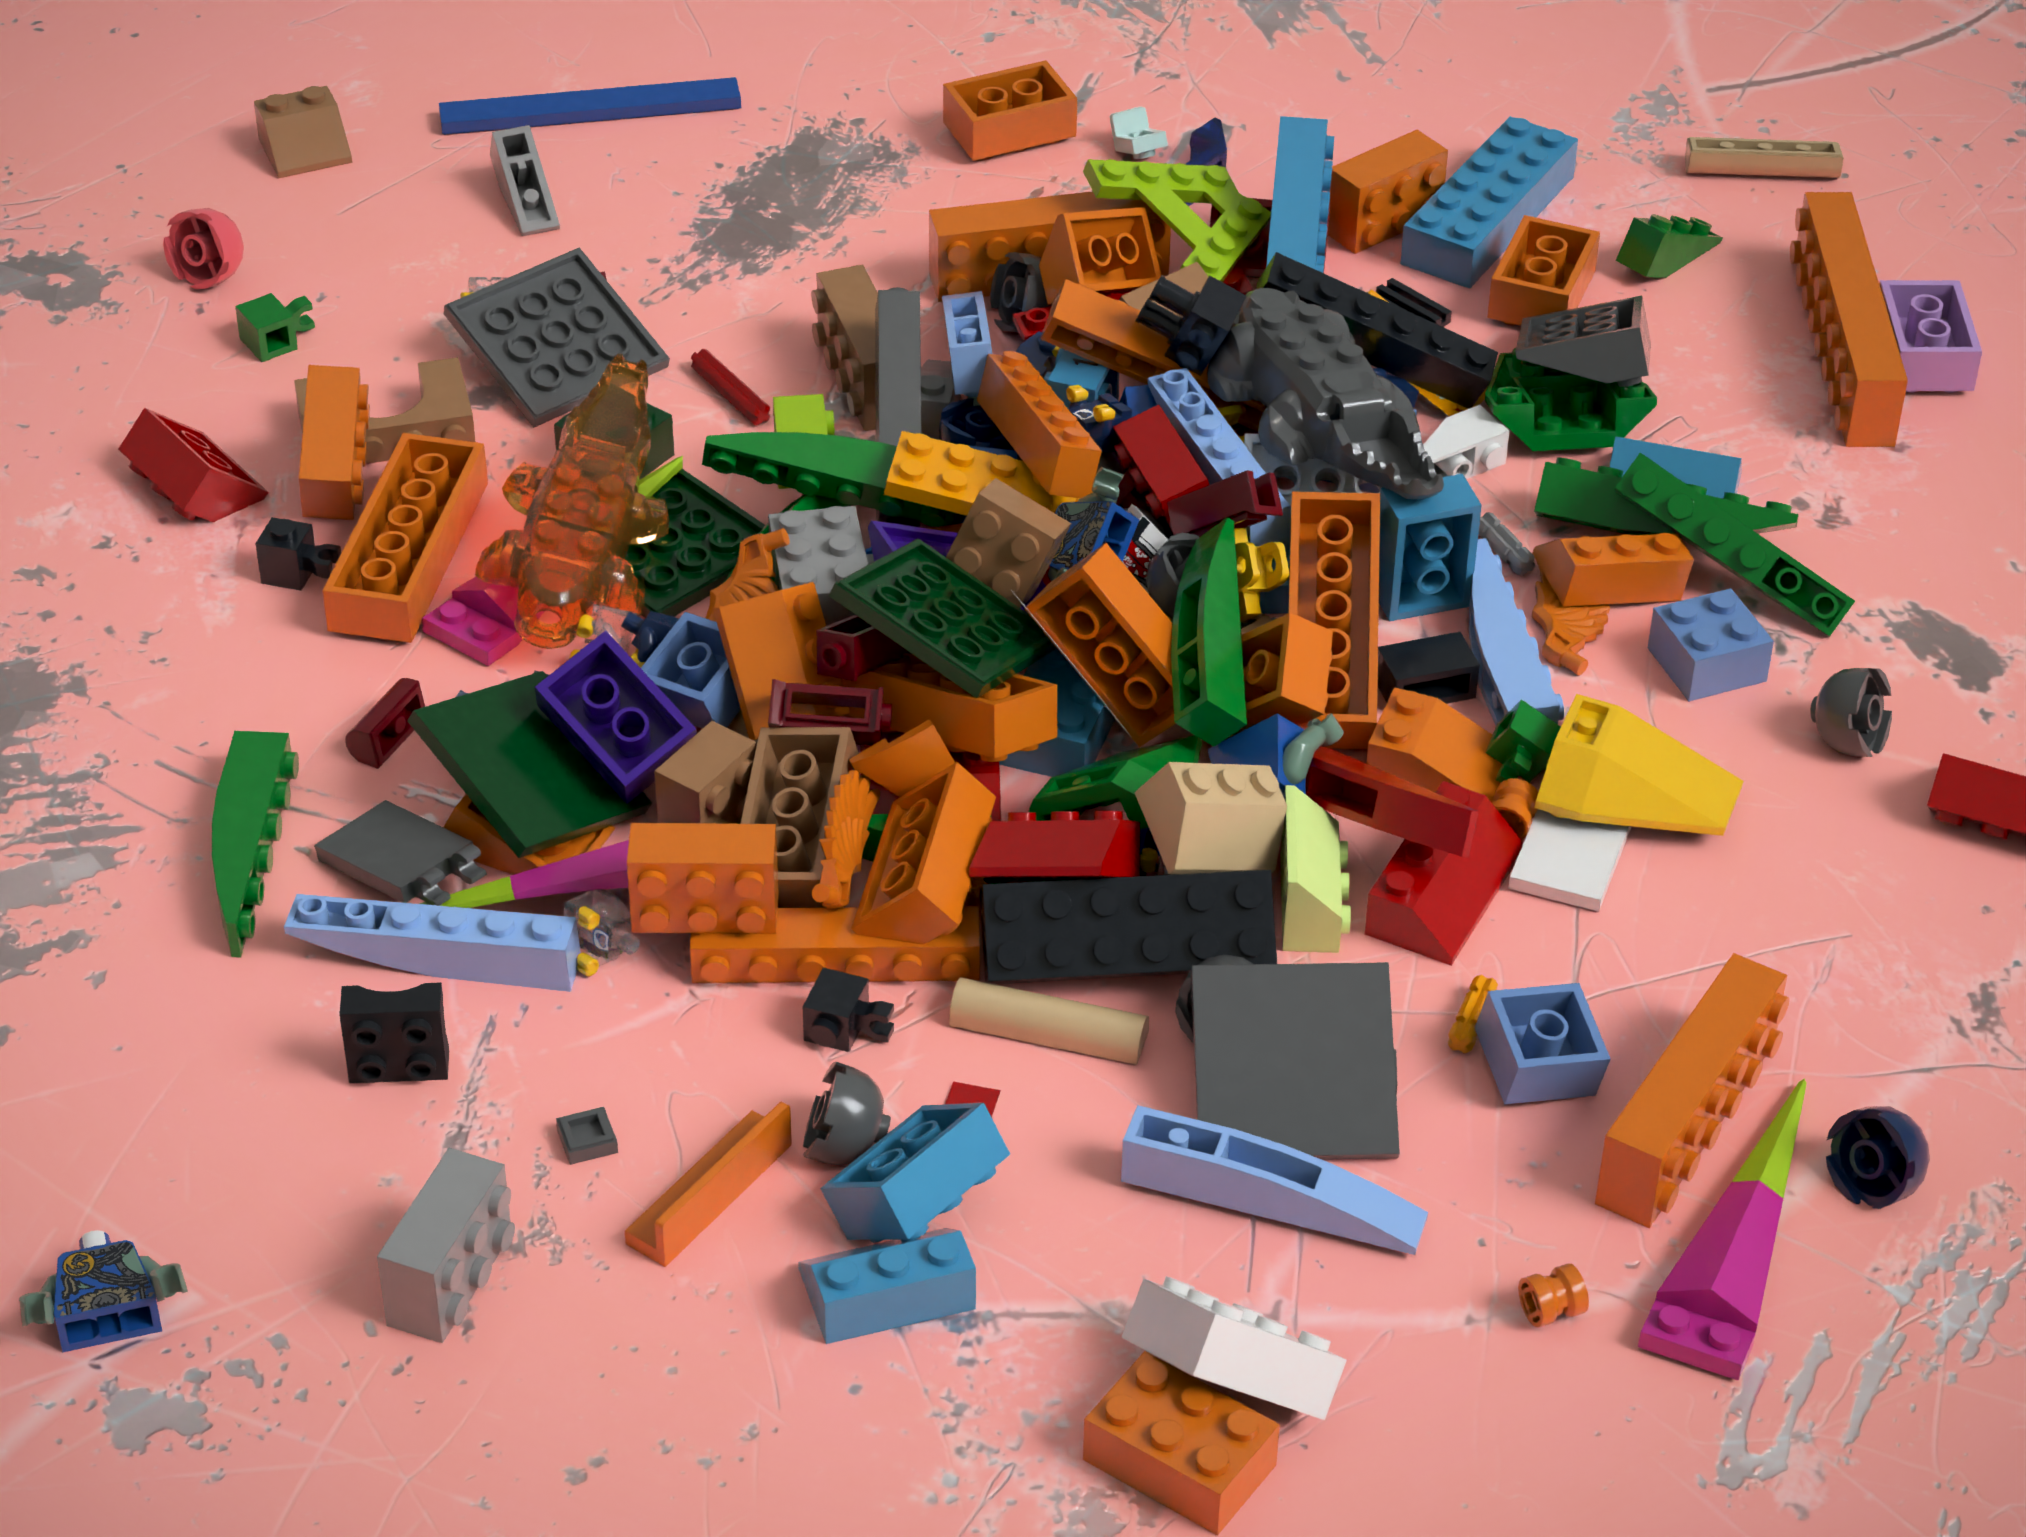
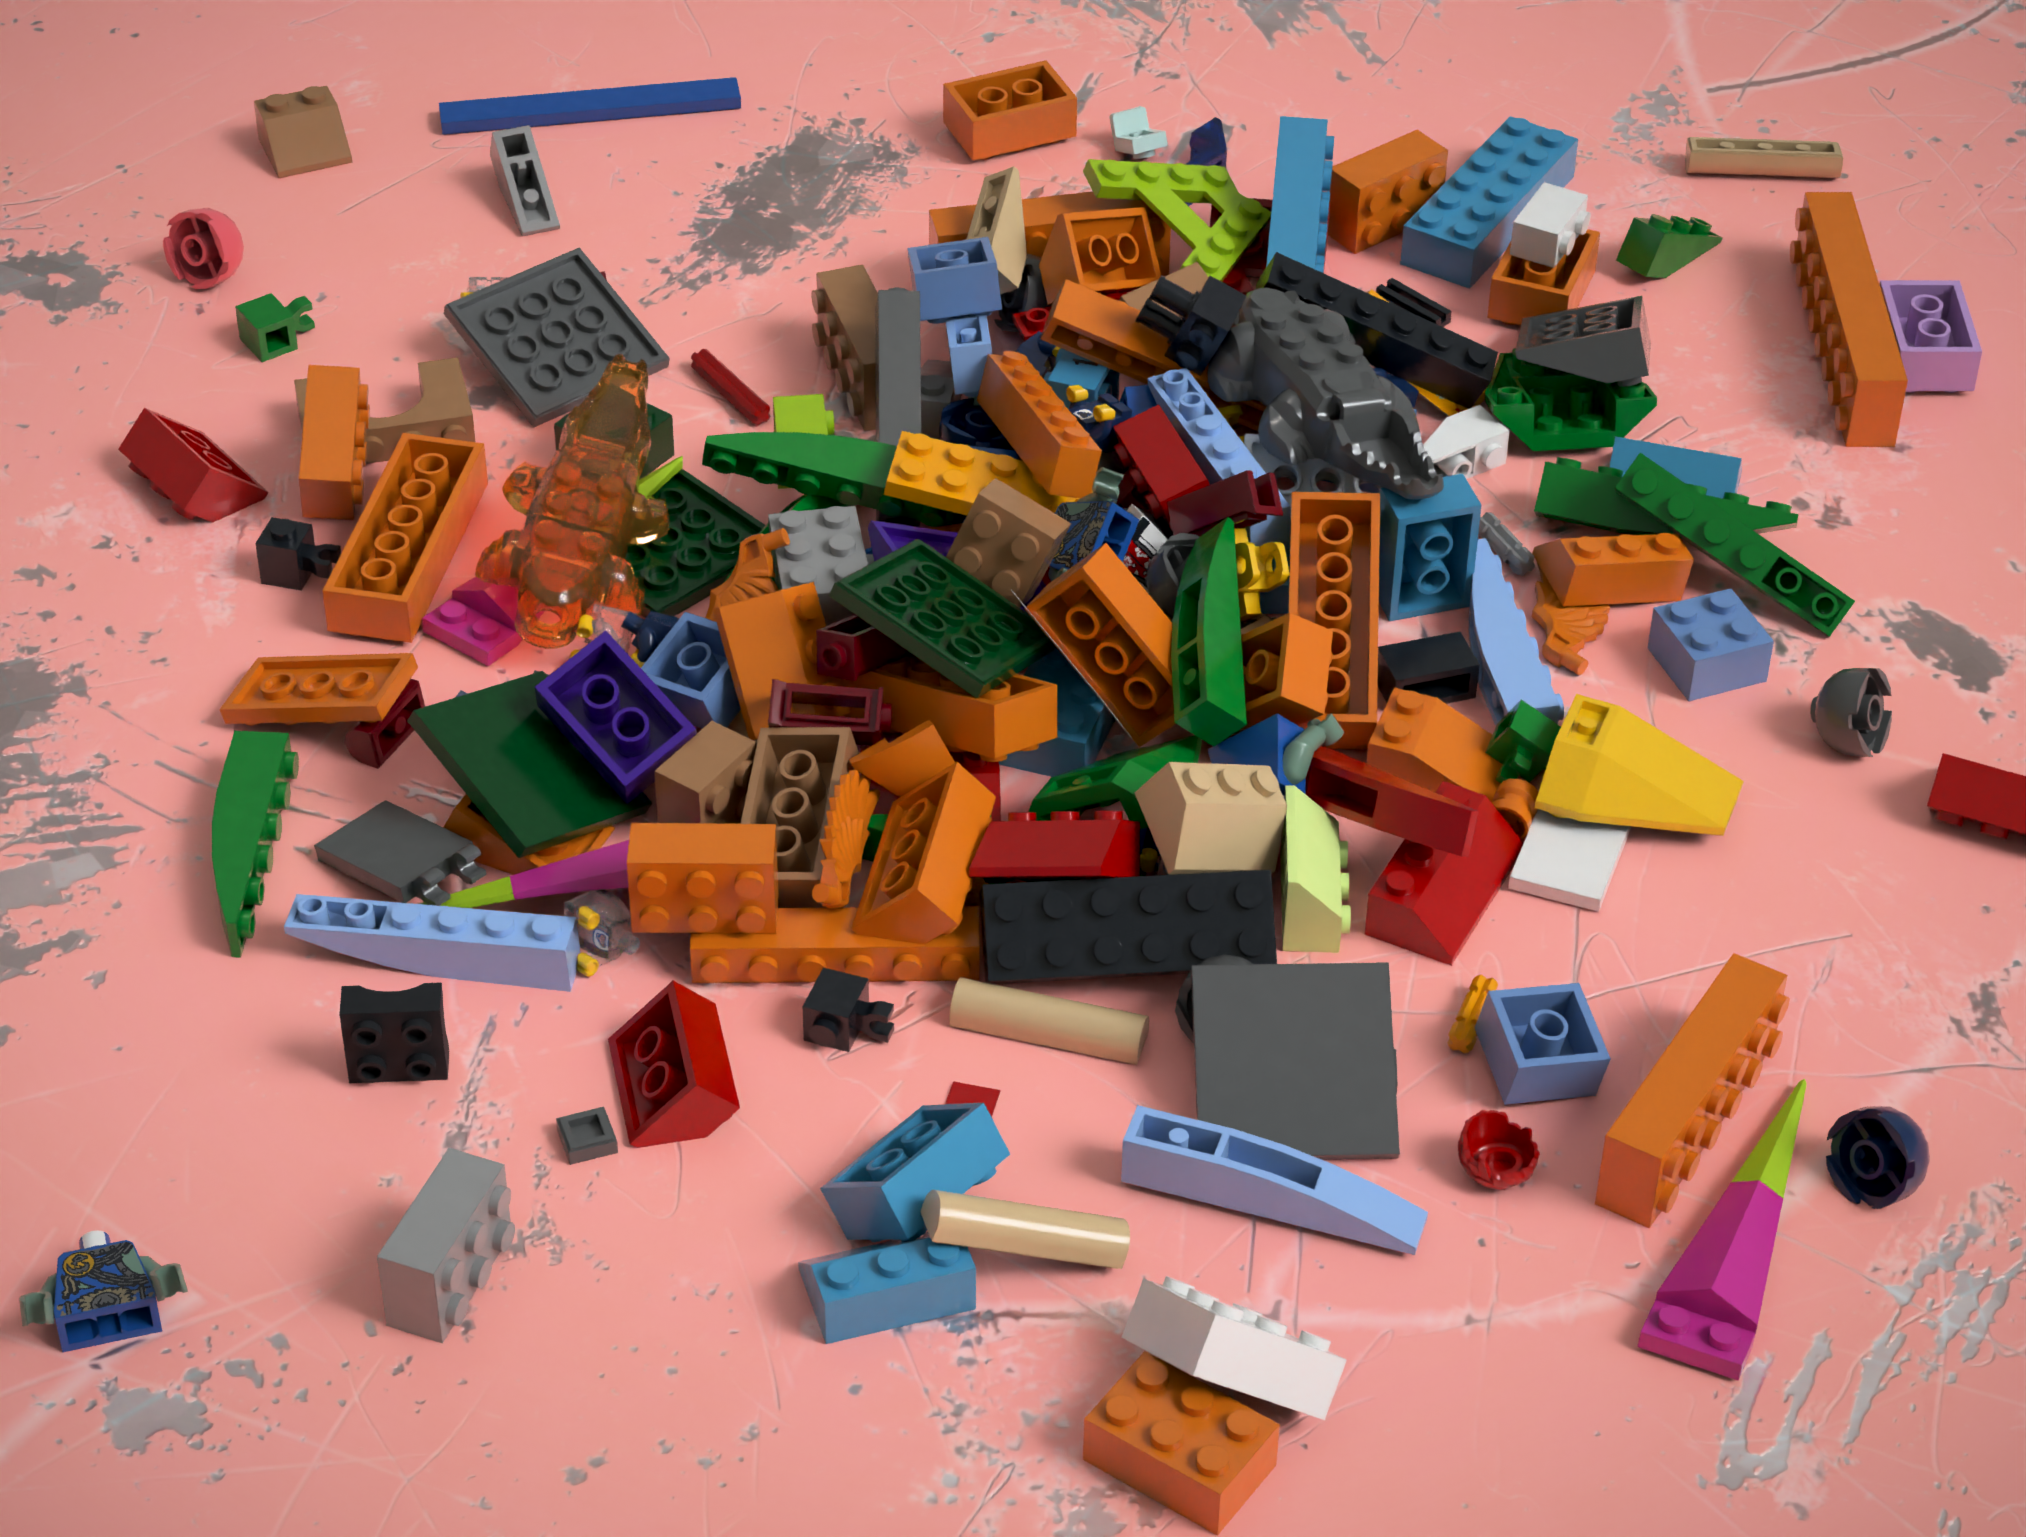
orange panel [625,1101,792,1267] -> none
dark grey cylinder [803,1061,891,1165] -> none
orange wheel [1518,1263,1589,1328] -> none
none -> orange plate [219,653,418,726]
none -> red slope [608,980,740,1148]
none -> medium blue brick [907,237,1002,324]
none -> tan brick [920,1190,1130,1269]
none -> tan slope [966,166,1027,294]
none -> red hair [1458,1110,1540,1190]
none -> white brick [1510,182,1591,268]

